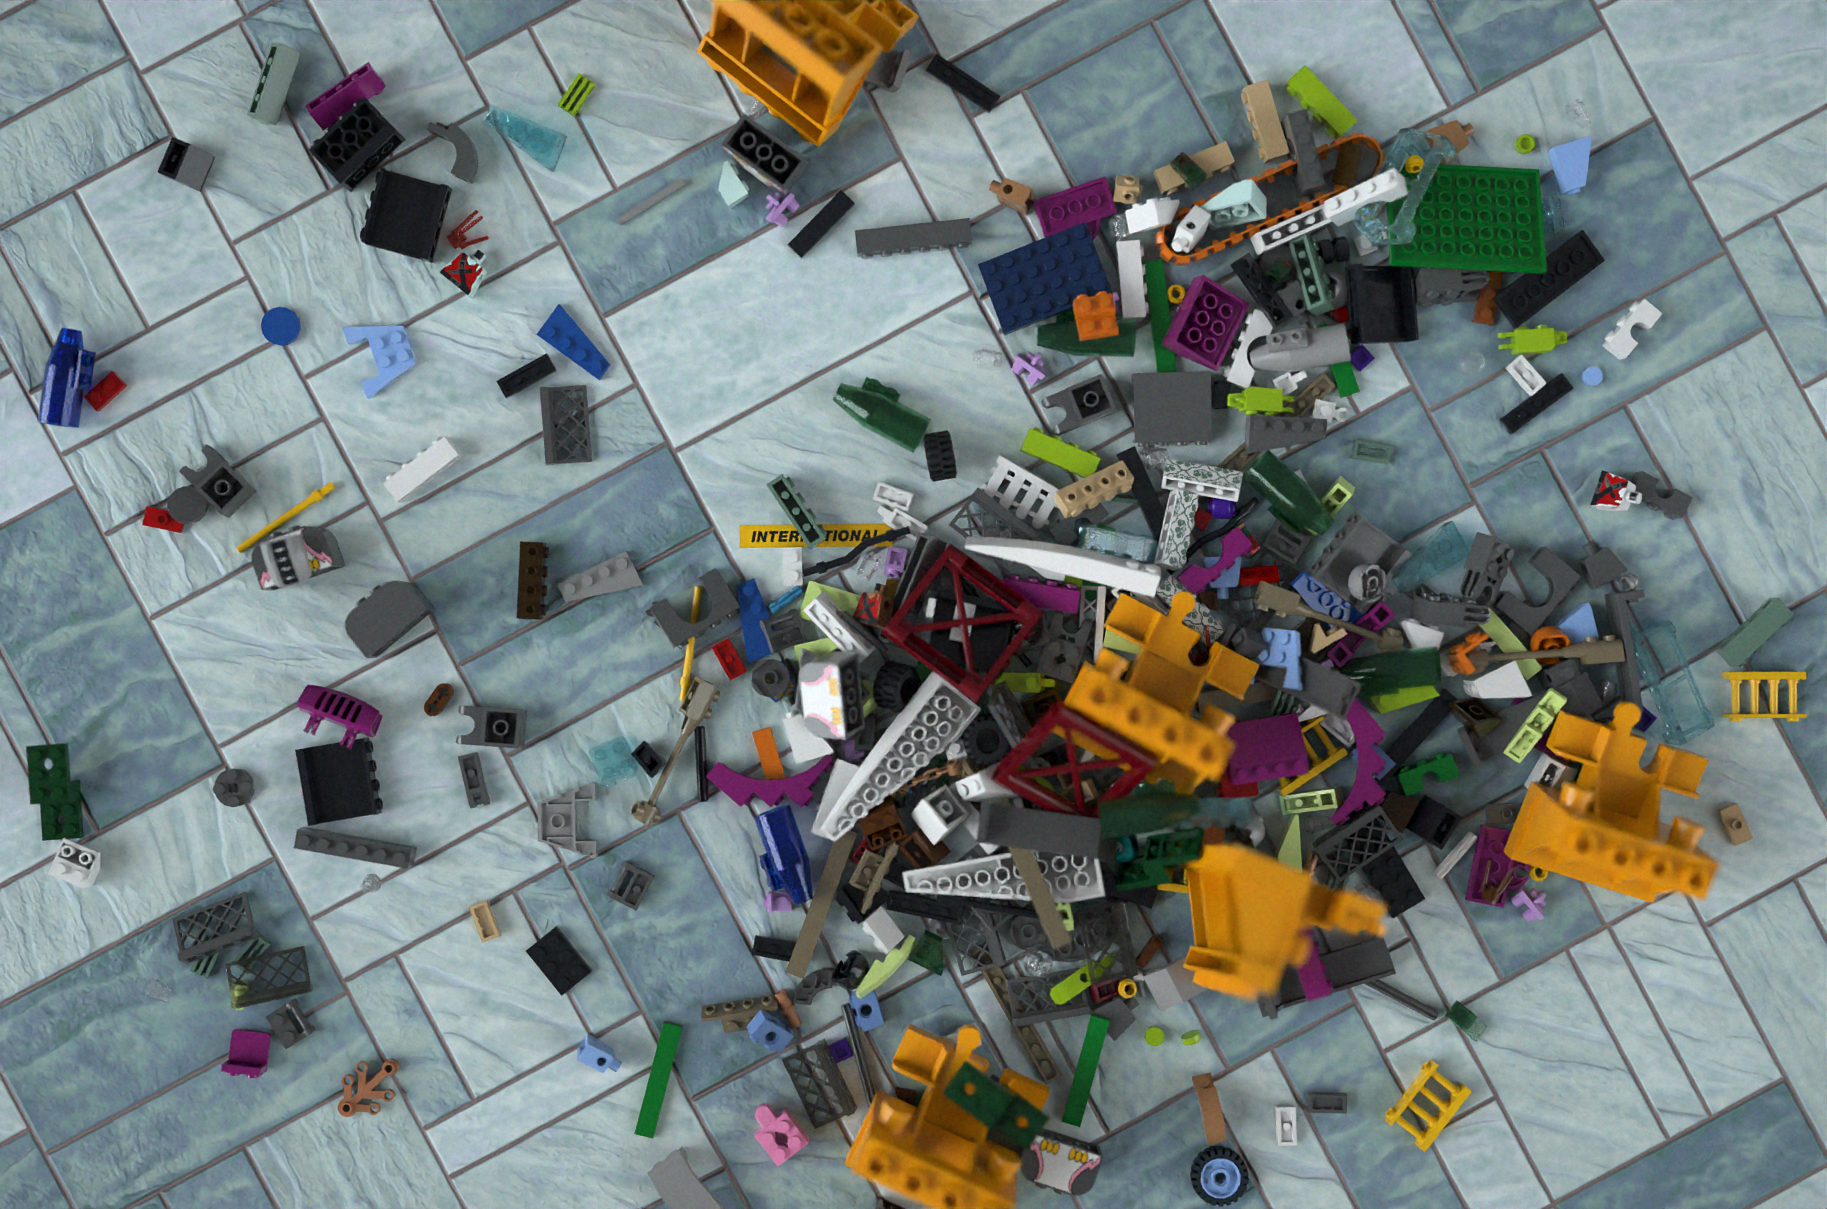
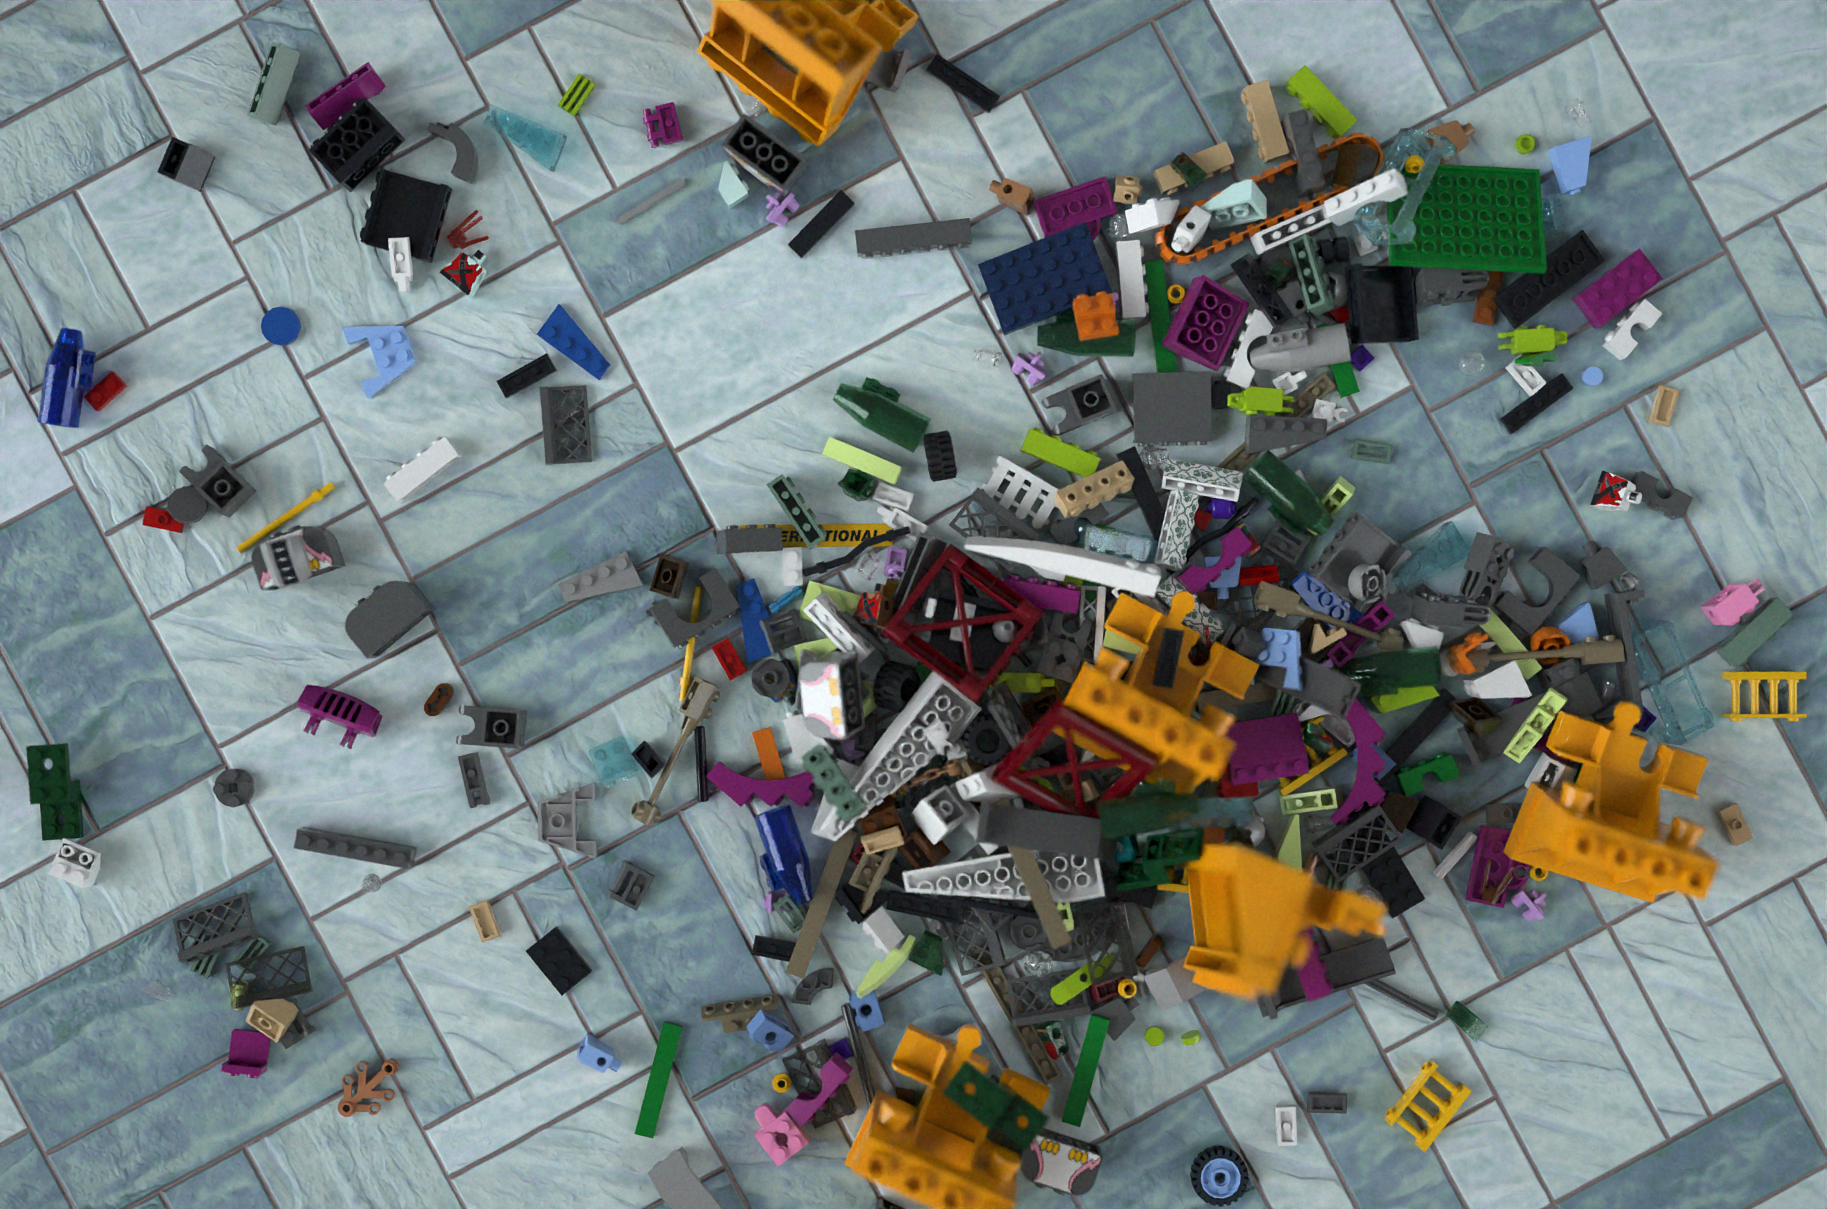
black panel [295,737,383,826] -> none
dark brown brick [517,541,549,620] -> none
nougat pin [774,989,802,1029] -> none
black cylinder [833,950,870,990] -> none
medium nougat arch [1192,1073,1226,1145] -> none
none -> tan slope [246,998,299,1043]
none -> white hinge [388,237,413,292]
none -> magenta plate [643,102,683,148]
none -> dark brown slope [650,554,689,599]
none -> dark grey wedge [716,524,783,554]
none -> sand green tile [772,893,806,933]
none -> yellow plate [772,1073,791,1093]
none -> magenta arch [785,1052,853,1127]
none -> sand green brick [801,743,868,822]
none -> yellowish green slope [822,437,902,485]
none -> dark green hand [837,469,875,502]
none -> tan tile [861,826,904,855]
none -> white plate [923,719,953,755]
none -> light grey brick [993,620,1020,643]
none -> clear green leg [1035,1021,1069,1060]
none -> black plate [1152,627,1184,689]
none -> clear green leg [1302,721,1332,753]
none -> green slope [1515,353,1556,367]
none -> magenta brick [1572,248,1663,329]
none -> tan tile [1648,385,1680,427]
none -> bright pink brick [1700,578,1765,626]

